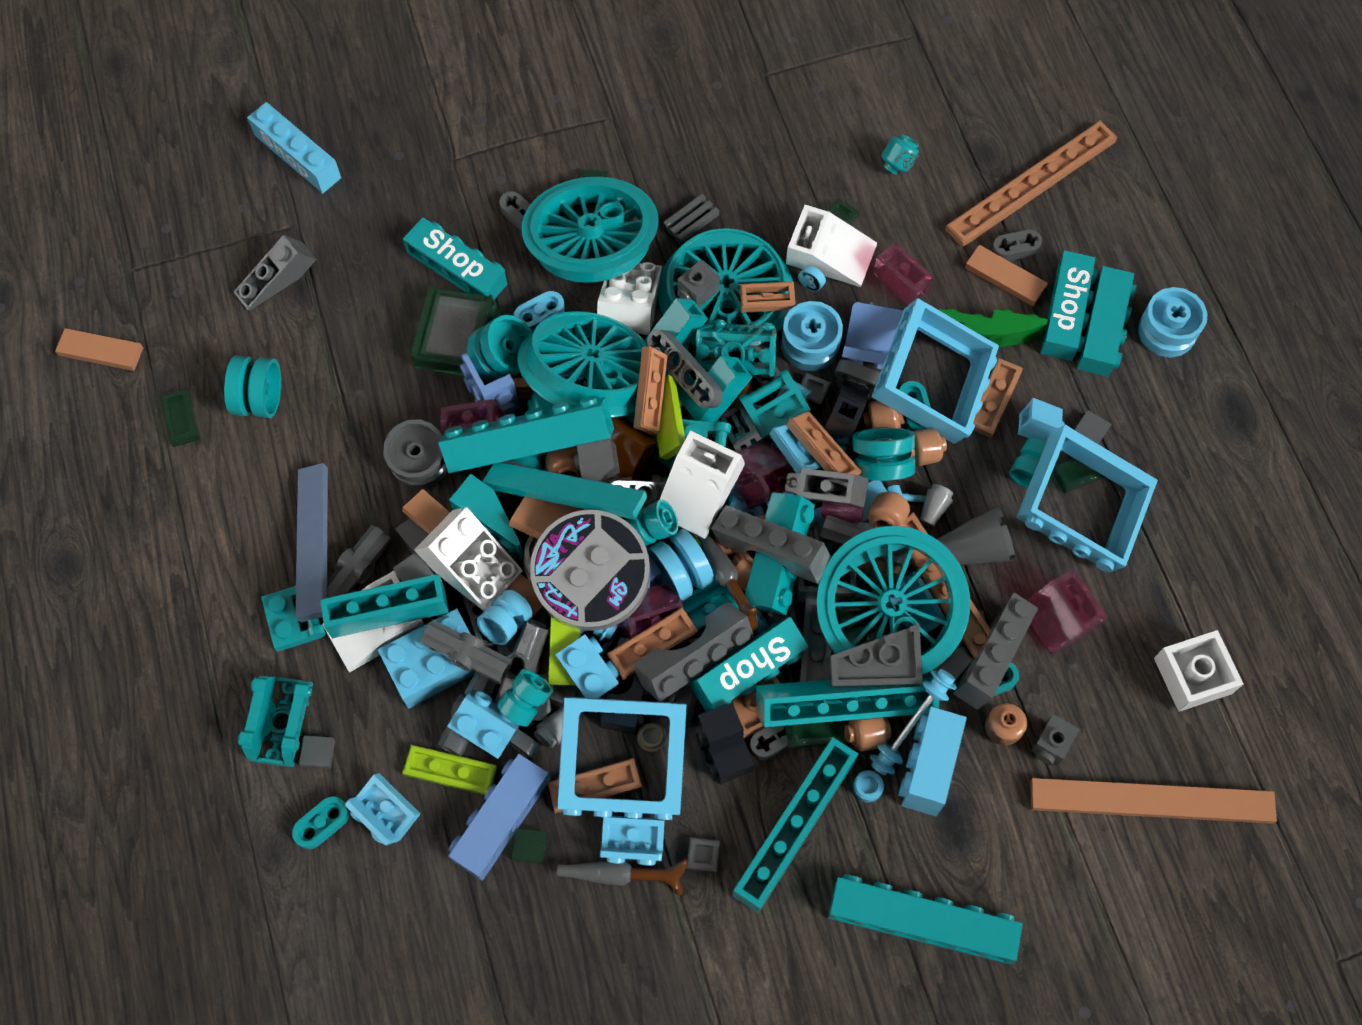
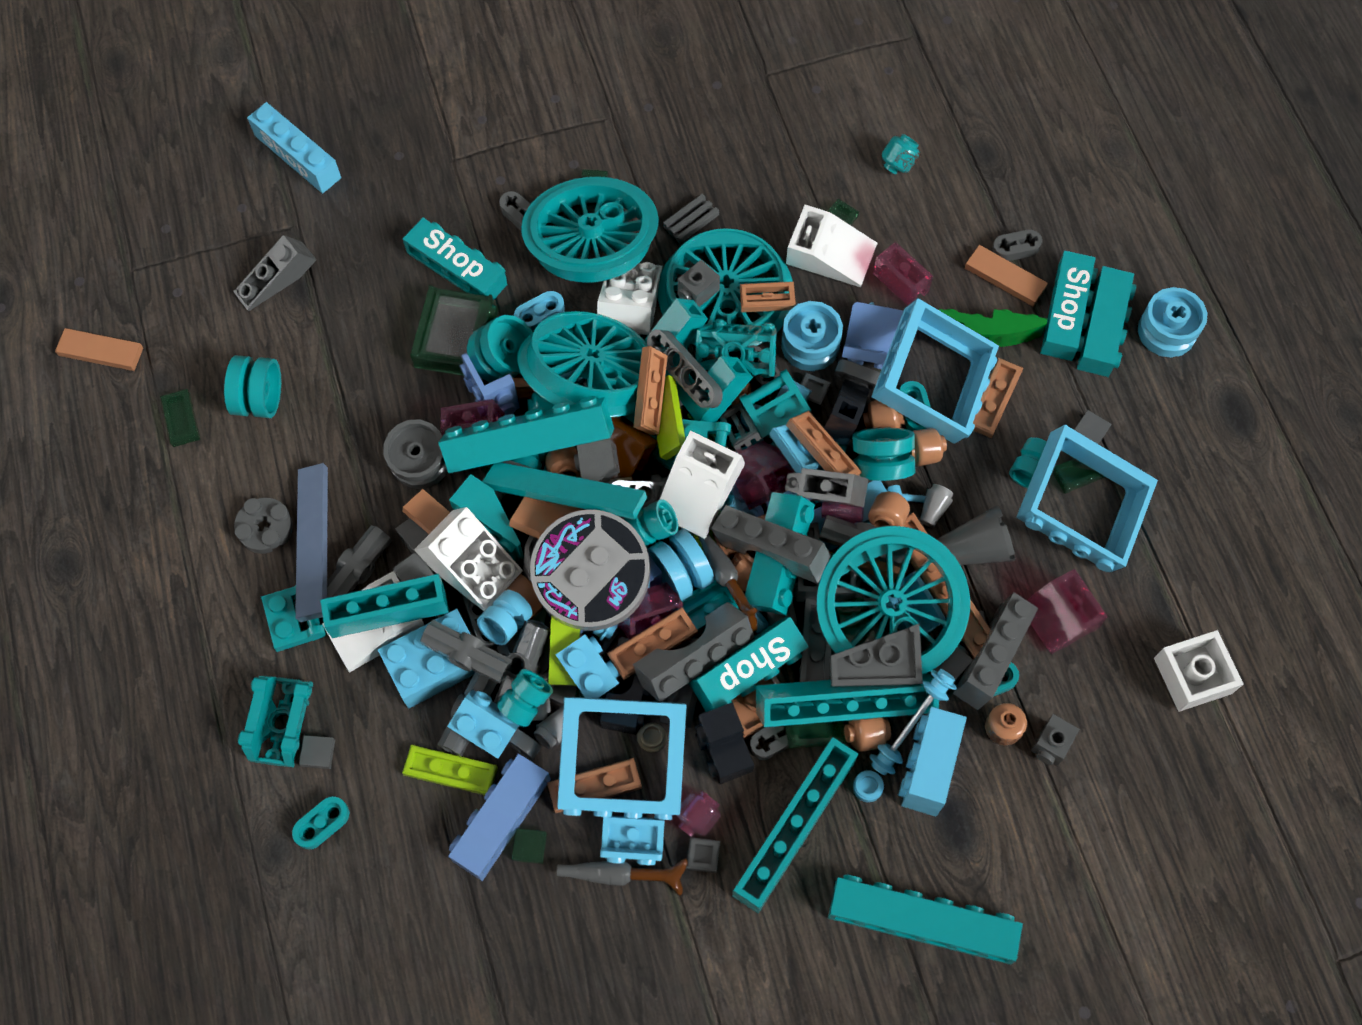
medium azure bracket [345,773,421,845] -> none
medium azure tile [798,265,826,292] -> none
nougat tile [945,121,1117,248] -> none
medium azure brick [1018,398,1064,441] -> none
nougat tile [1030,778,1277,824] -> none
none -> dark grey plate [234,498,293,554]
none -> clear pink head [676,790,721,837]

